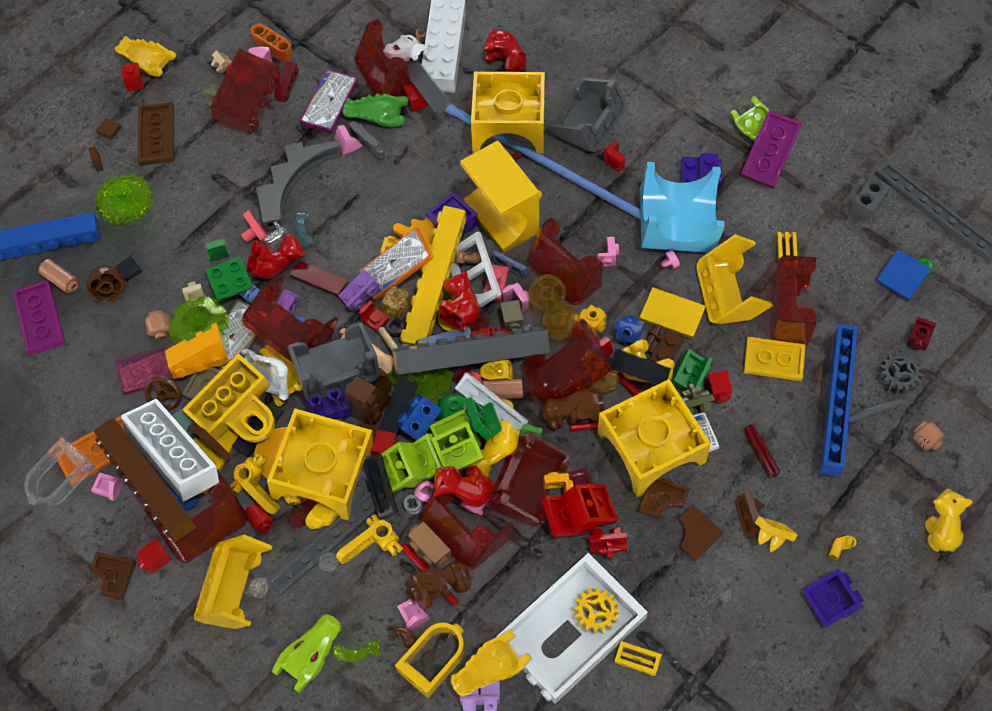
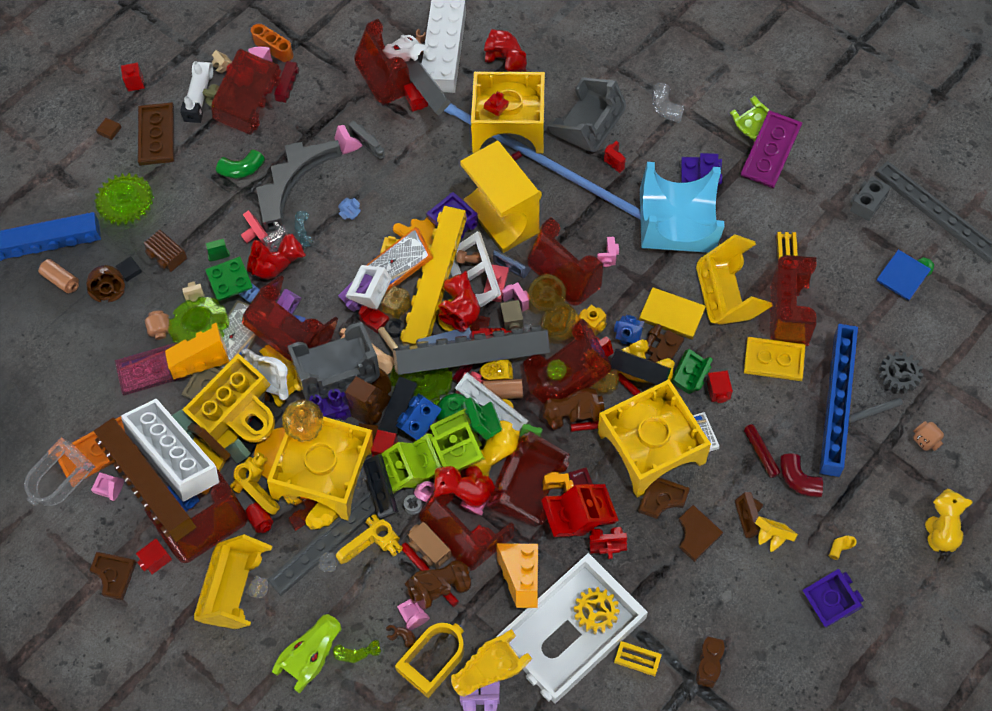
magenta tile [12,280,66,355] -> none
reddish brown tile [88,146,104,172] -> none
yellow animal [114,36,176,77] -> none
reddish brown piece [144,376,182,411] -> none
dark red tile [290,260,348,297] -> none
tile [300,69,359,134] -> none
bright green animal [343,94,408,127] -> none
bright pink tile [661,250,680,269] -> none
olive hips [681,383,714,415] -> none
dark red brick [907,317,937,351] -> none
none -> reddish brown brick [144,230,187,272]
none -> white piece [180,61,214,123]
none -> green cylinder [216,150,265,179]
none -> sand green tile [225,439,251,464]
none -> clear yellow cylinder [282,399,324,442]
none -> medium blue gear [338,197,361,220]
none -> white tile [346,265,392,309]
none -> red tile [483,91,509,117]
none -> light orange wedge [497,543,538,608]
none -> clear neon green tile [547,360,567,380]
none -> clear cylinder [652,83,684,123]
none -> reddish brown brick [696,636,725,688]
none -> dark red cylinder [780,453,823,497]

